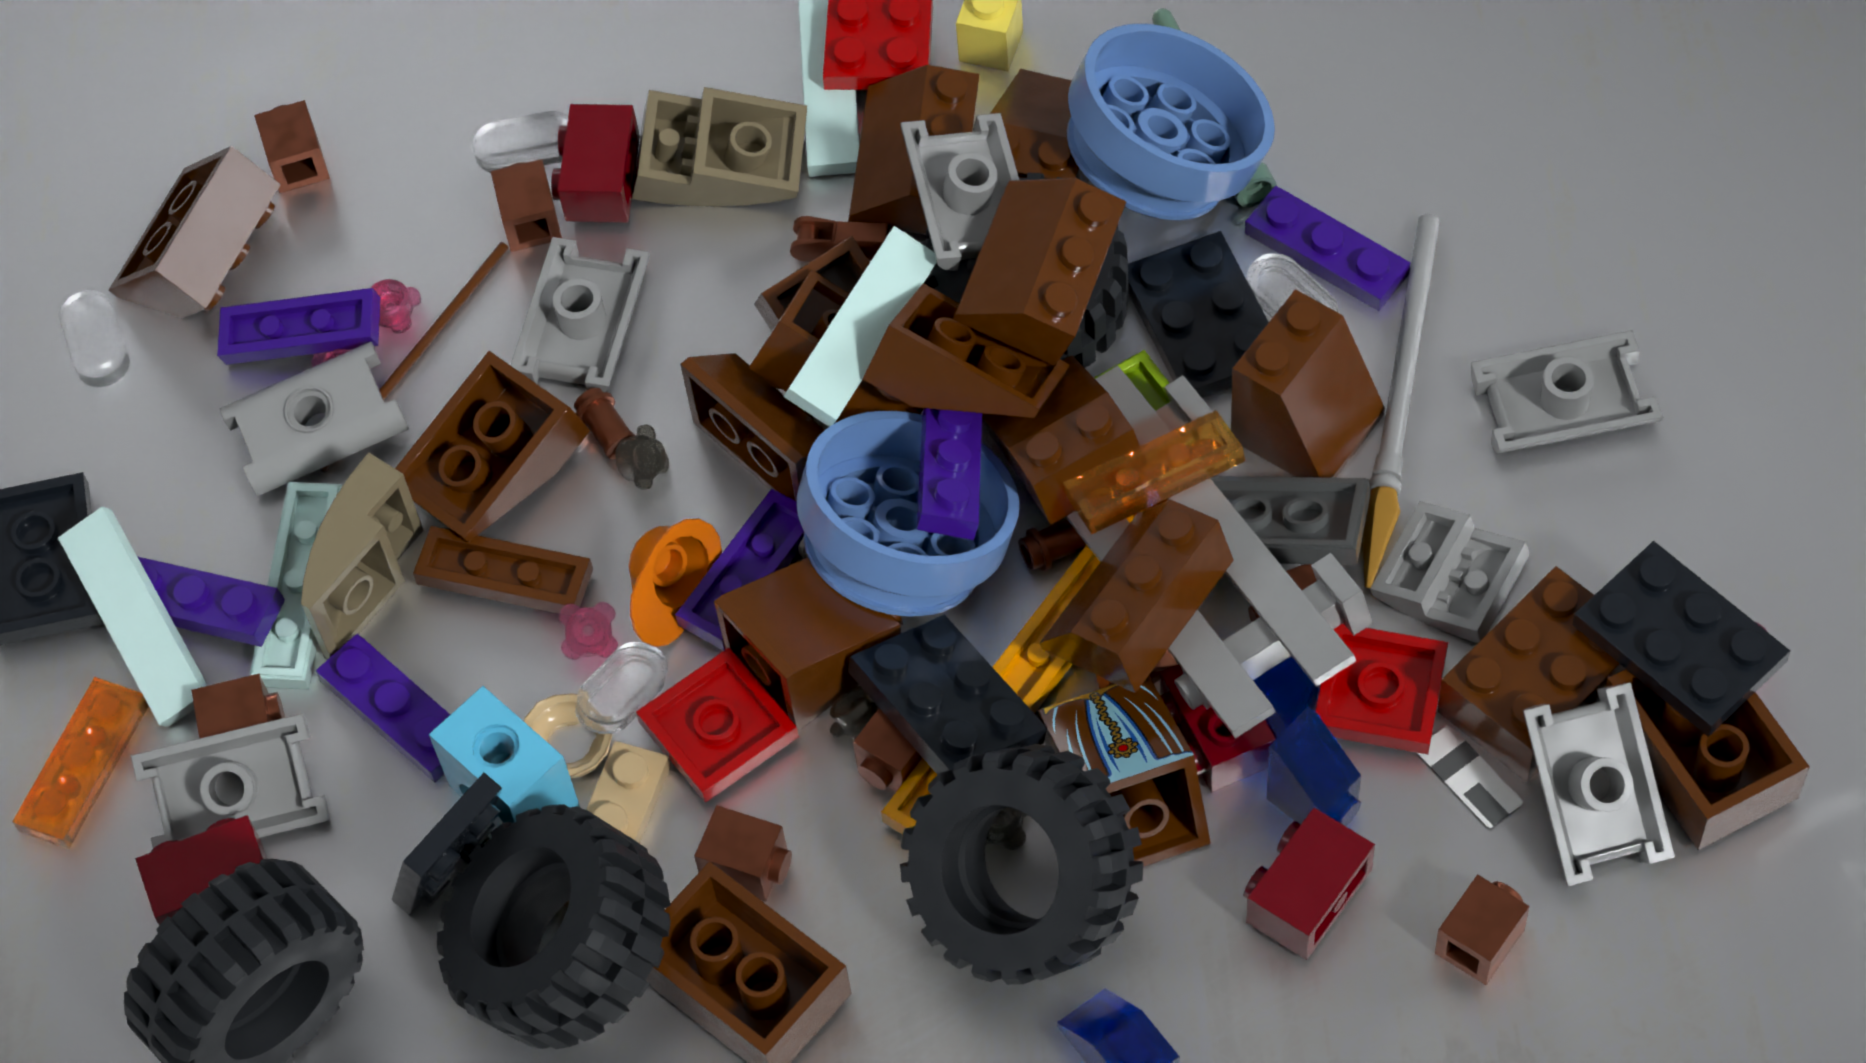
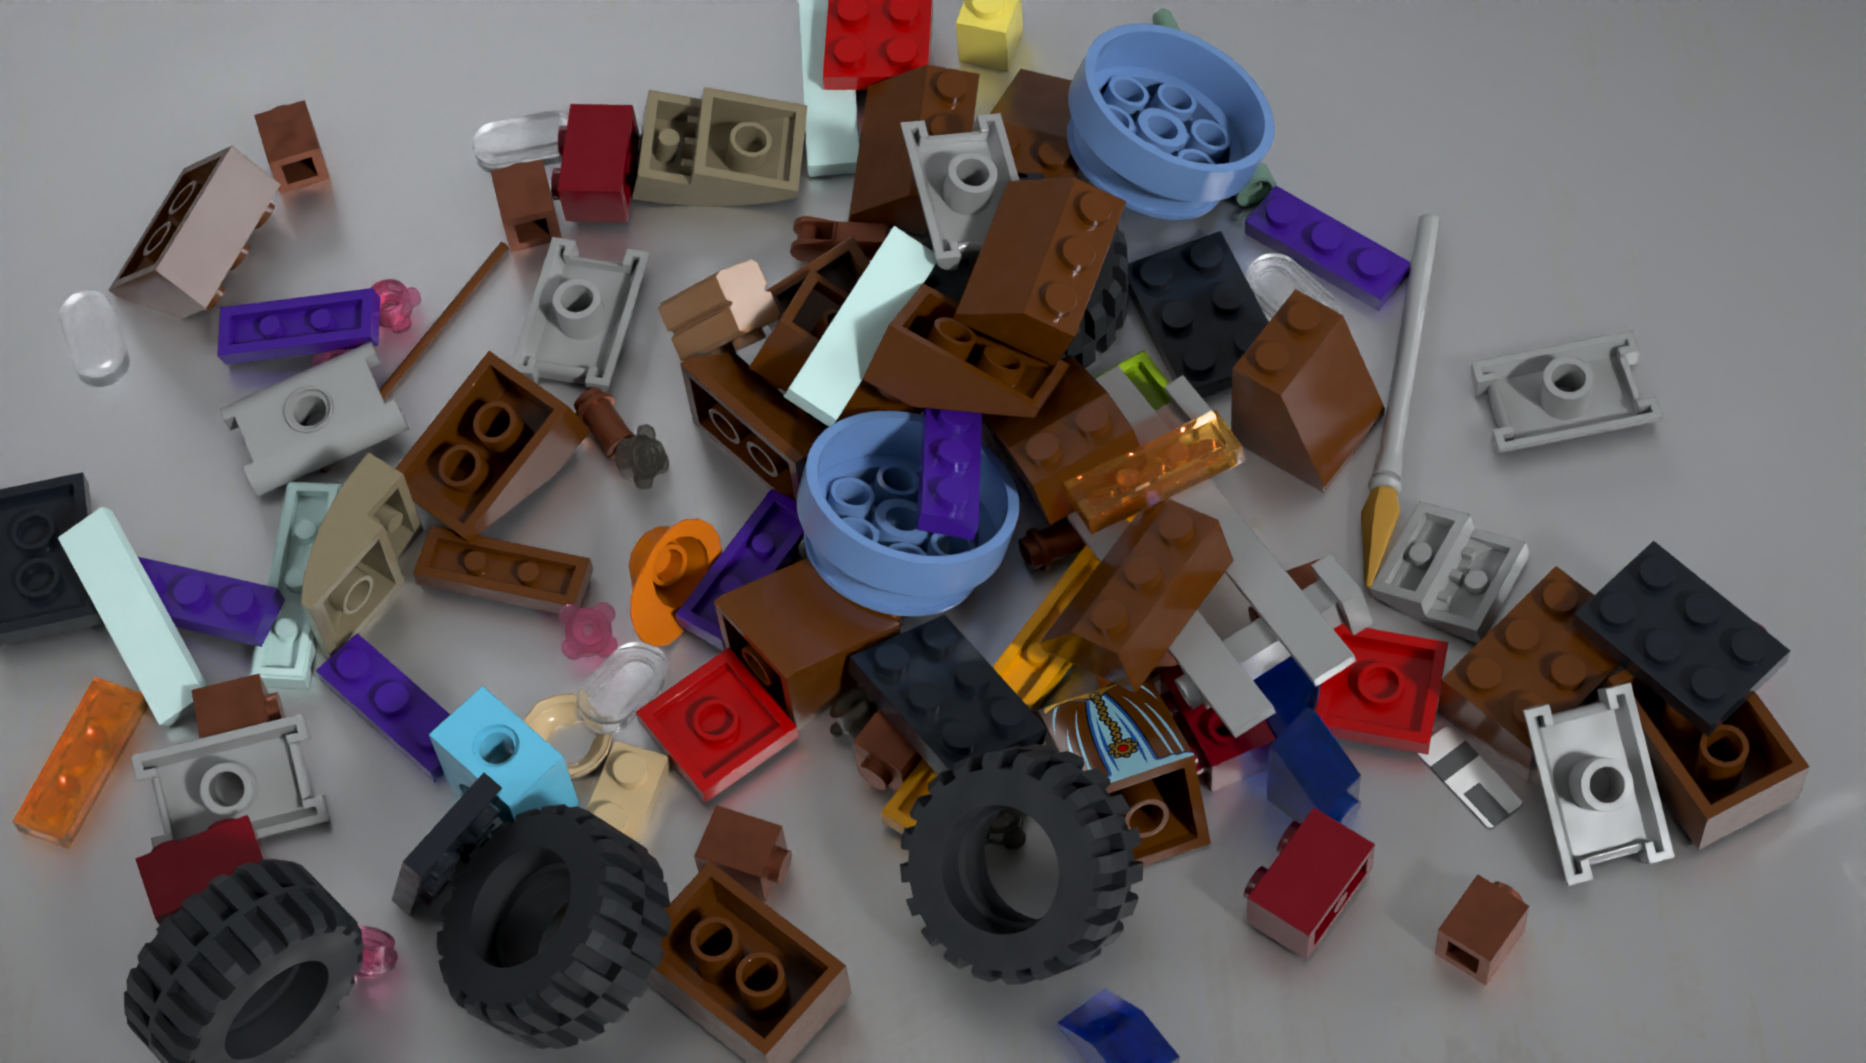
dark grey tile [1209,476,1370,565] -> none
none -> clear pink plate [355,926,398,978]
none -> medium nougat brick [658,259,781,361]

